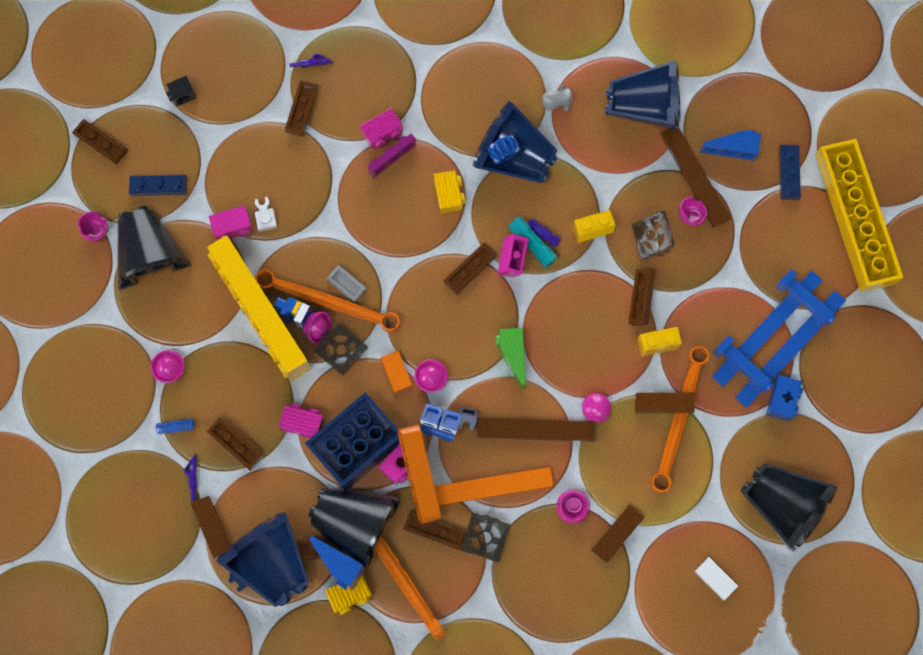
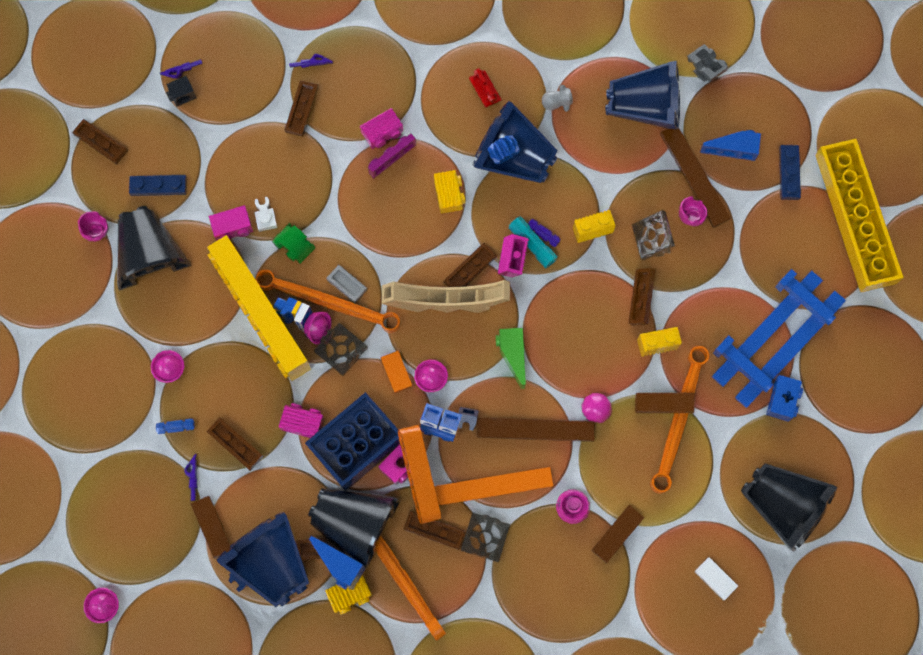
none -> dark pink hat [84,588,119,623]
none -> dark purple hand [159,59,203,79]
none -> green cylinder [272,223,316,264]
none -> tan arch [382,280,510,313]
none -> red hinge [469,68,502,108]
none -> dark grey cylinder [687,44,728,82]

